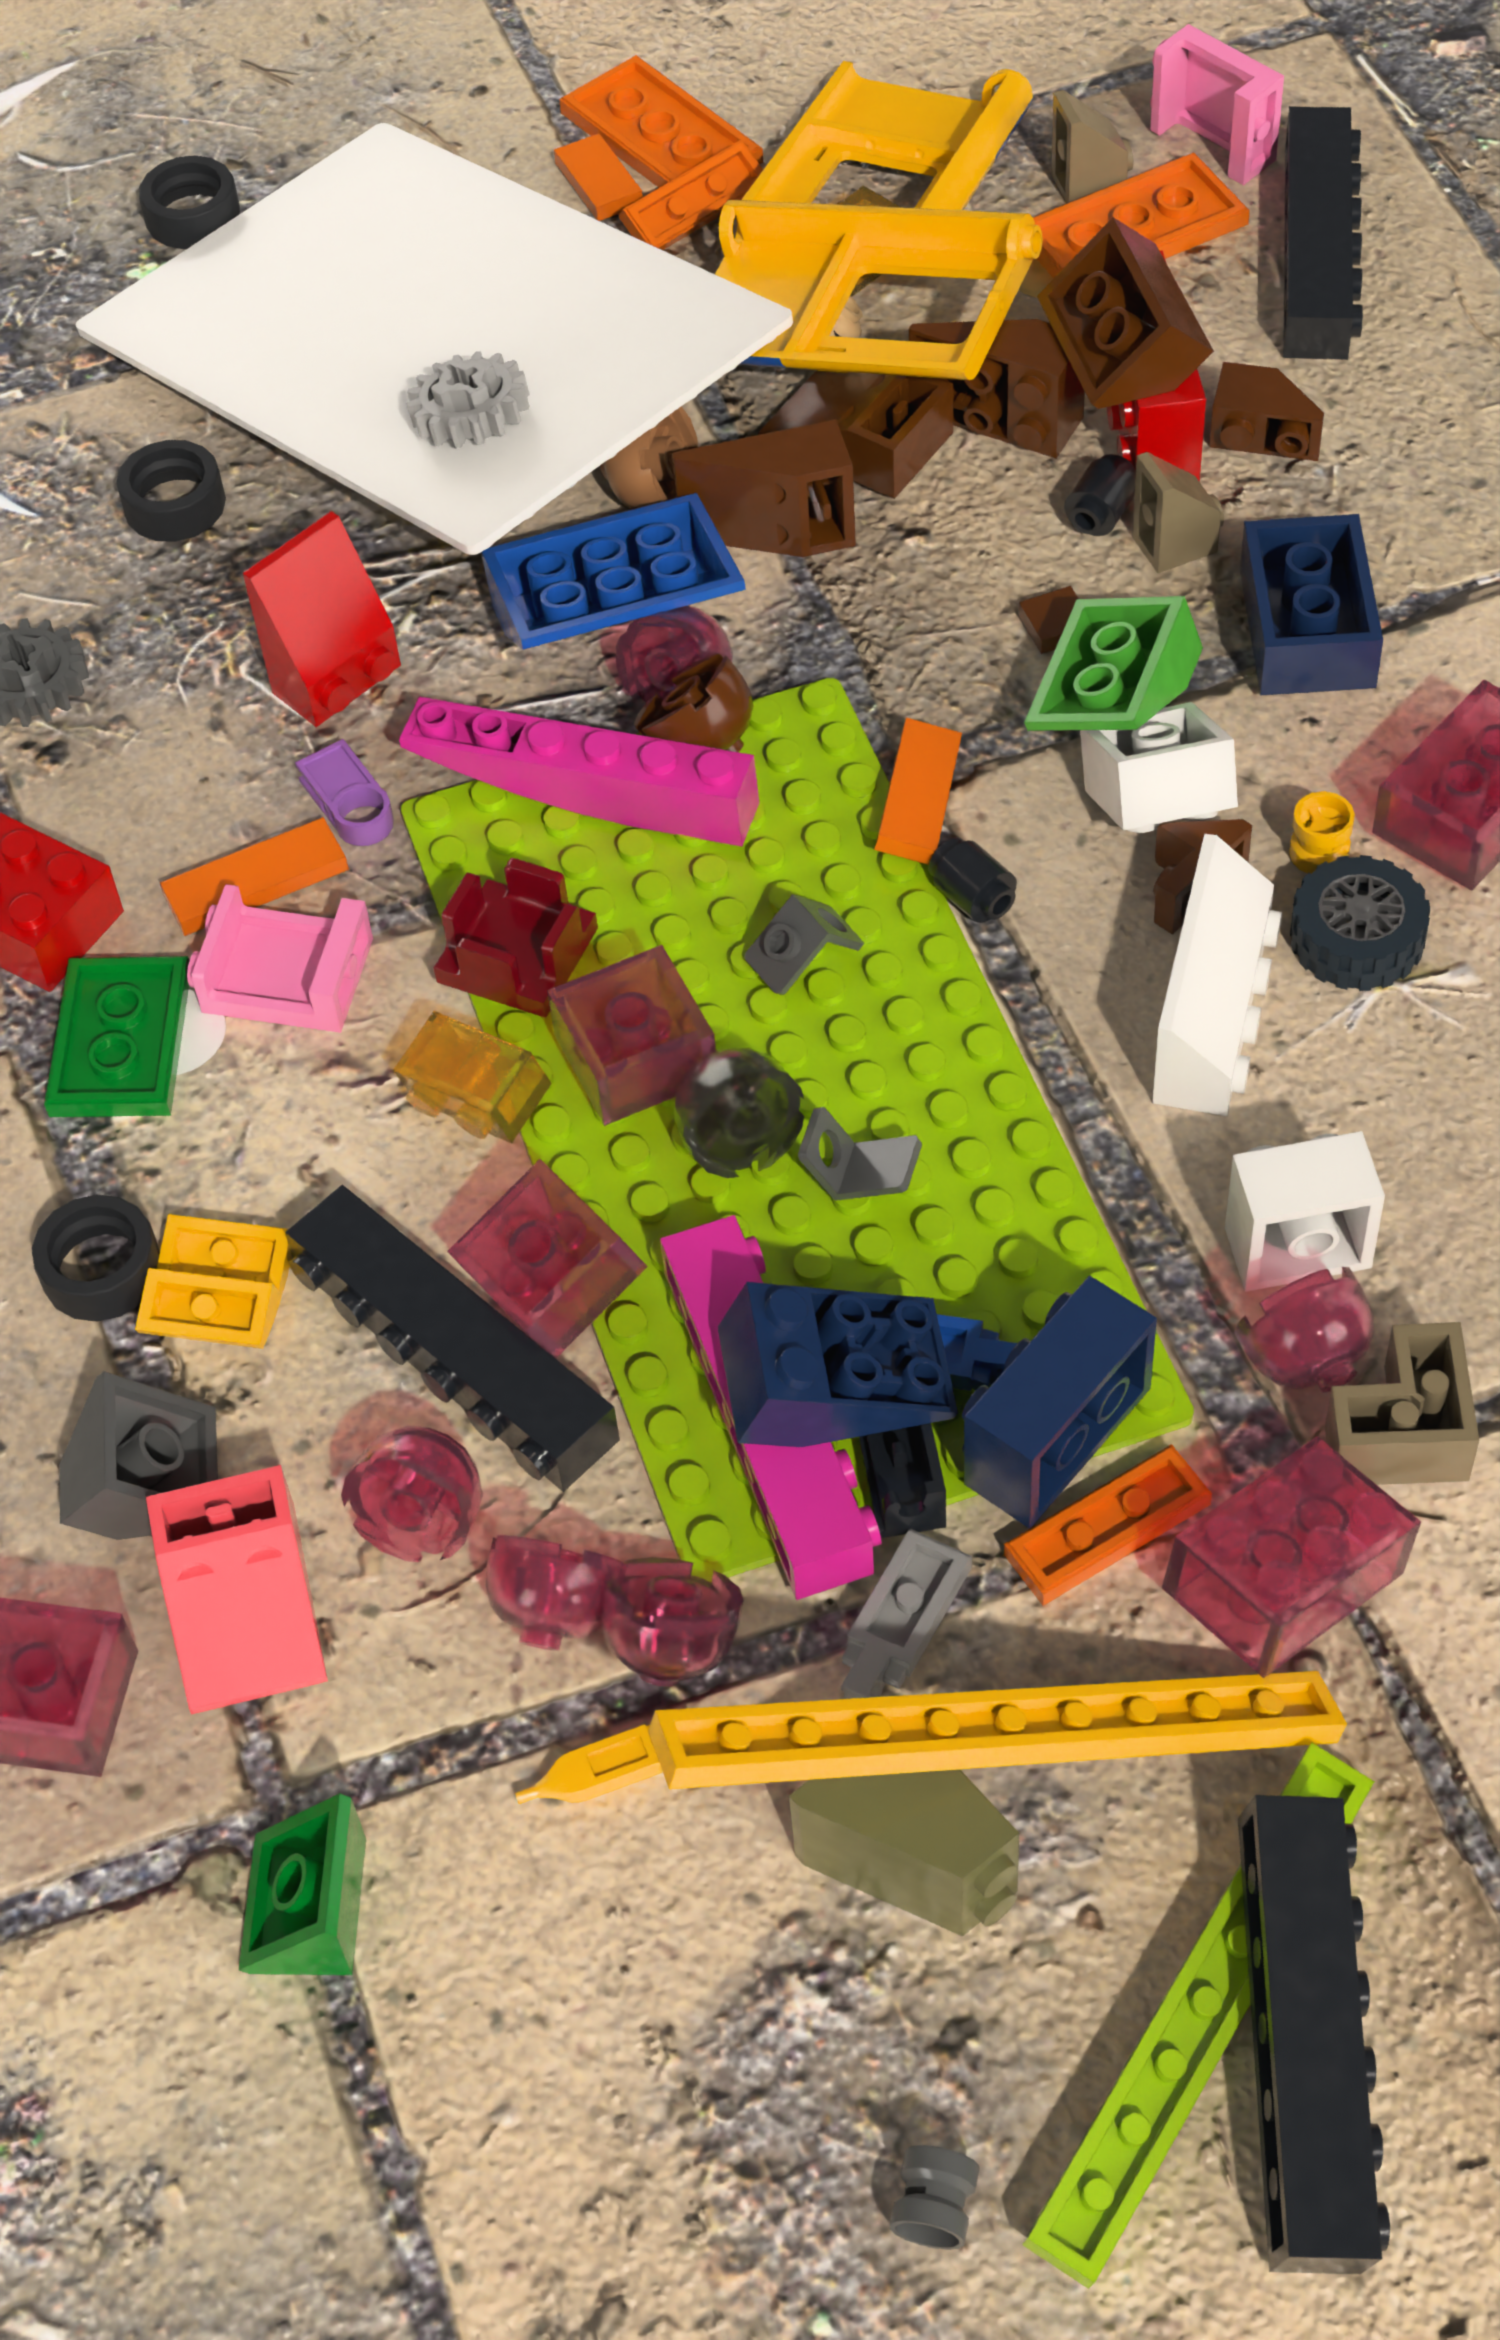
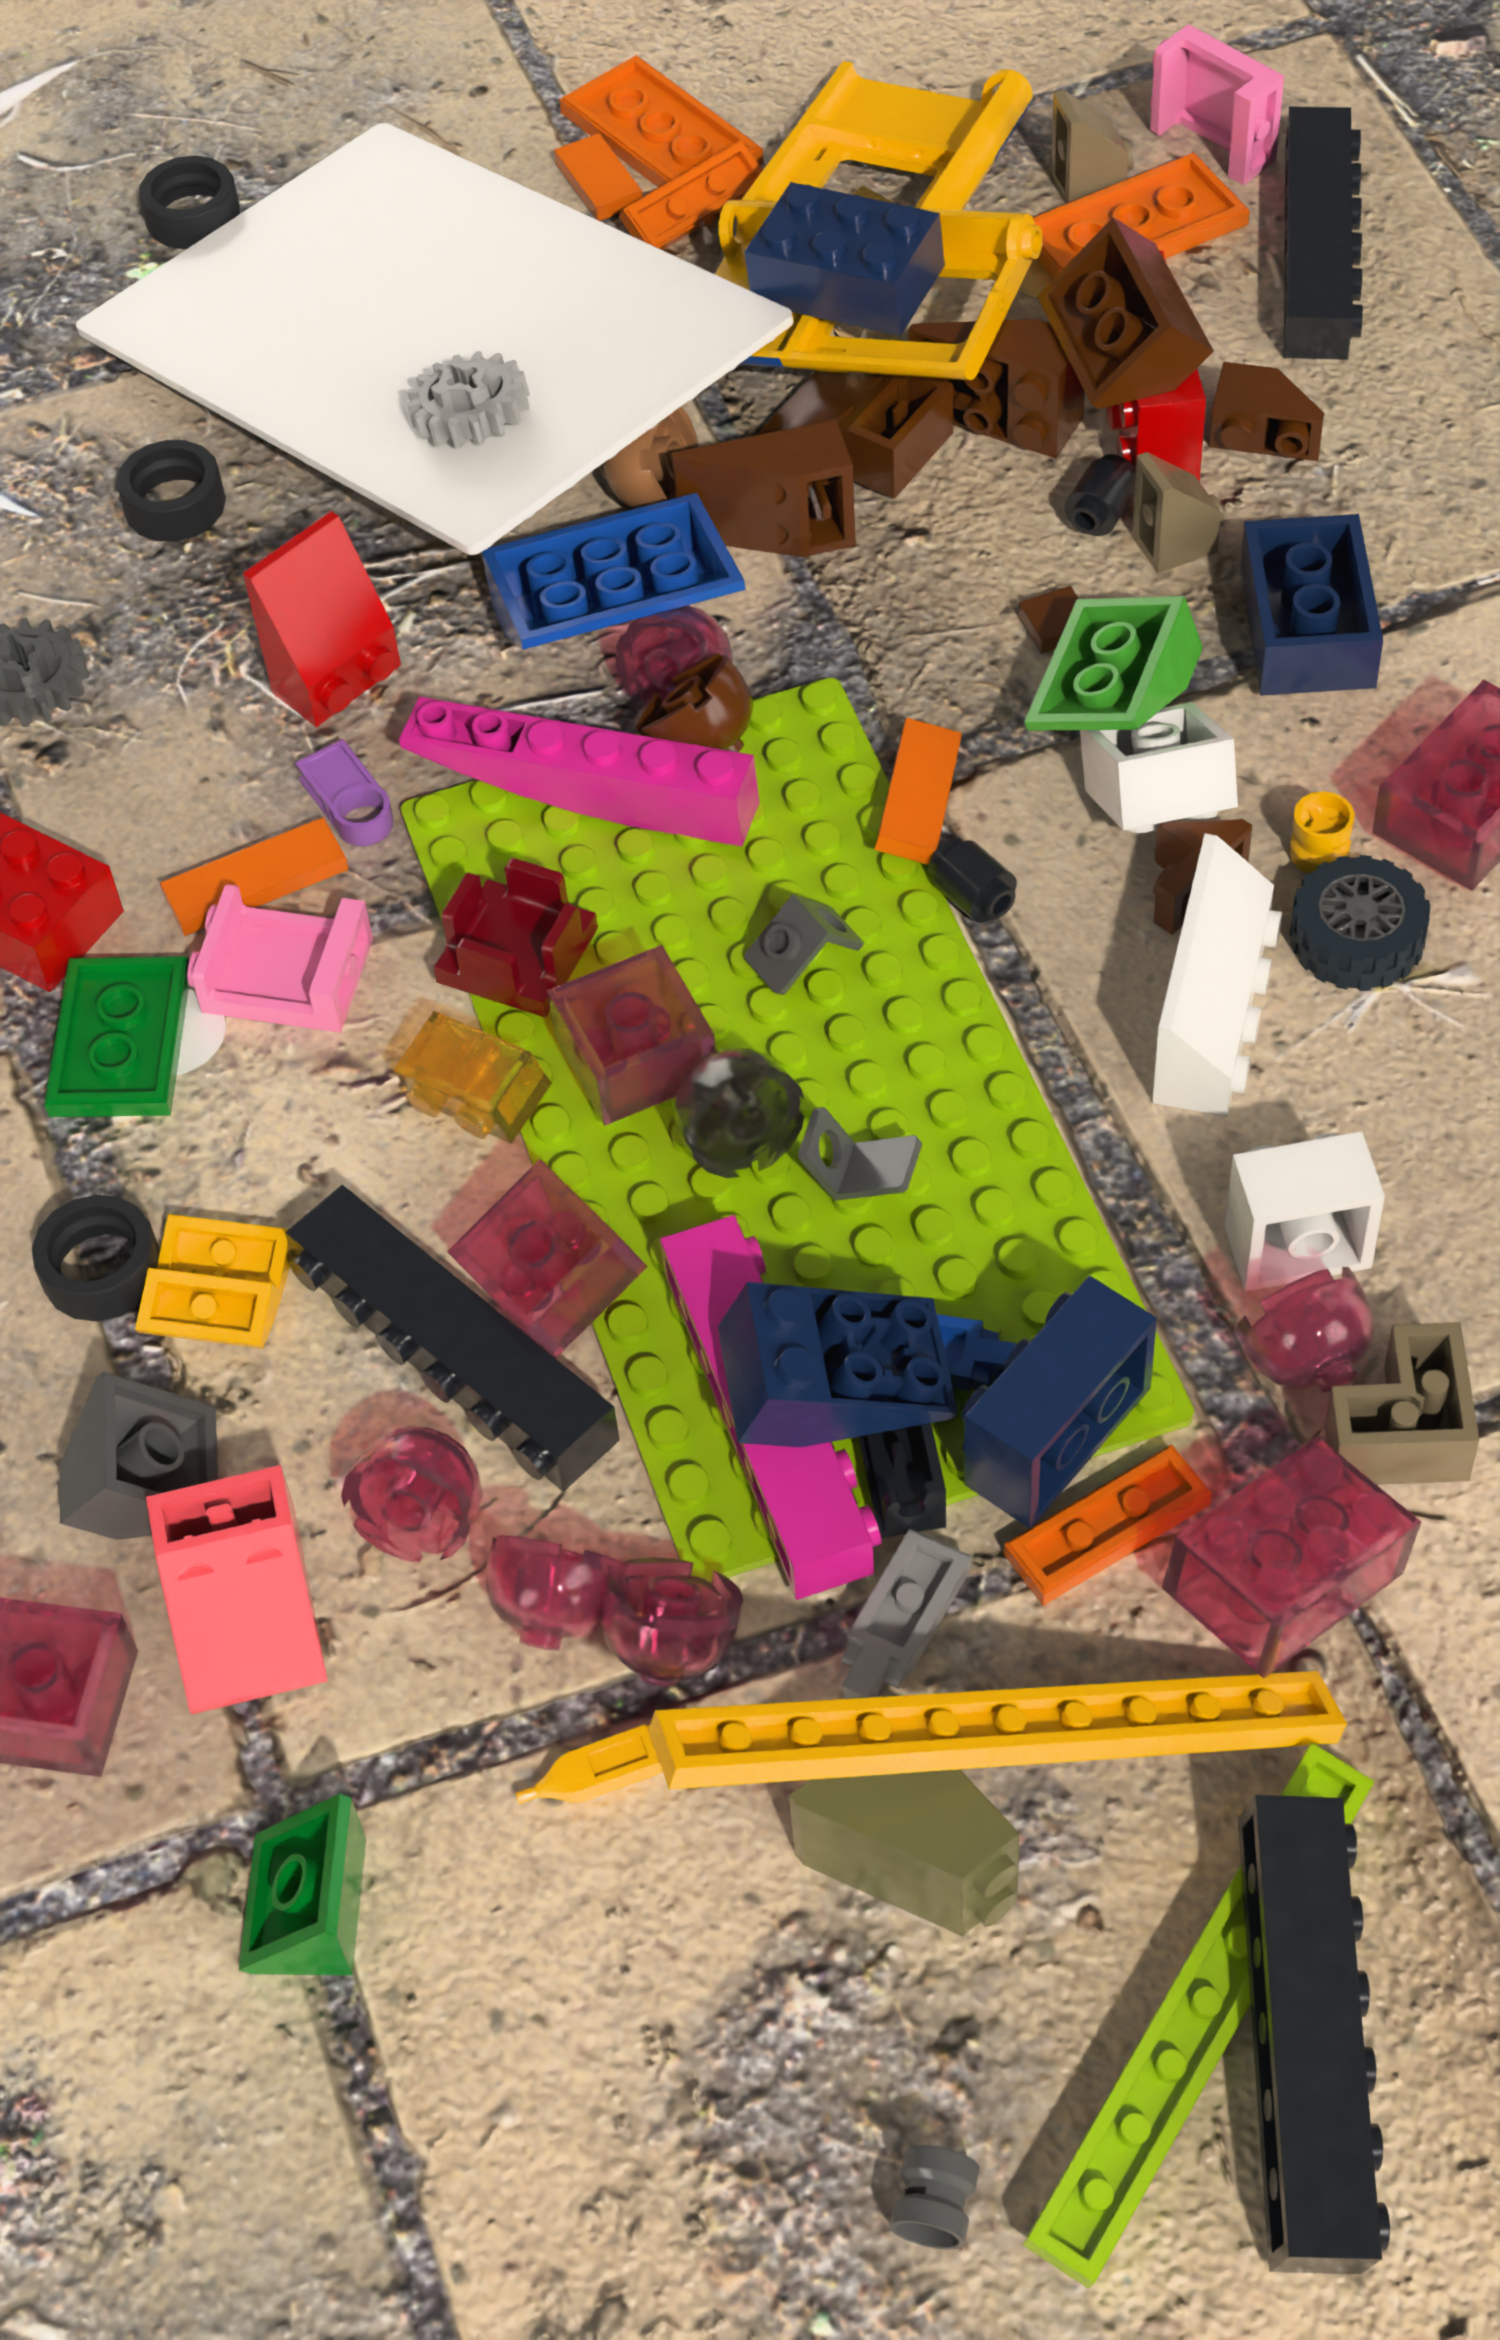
none -> dark blue brick [744,182,945,336]

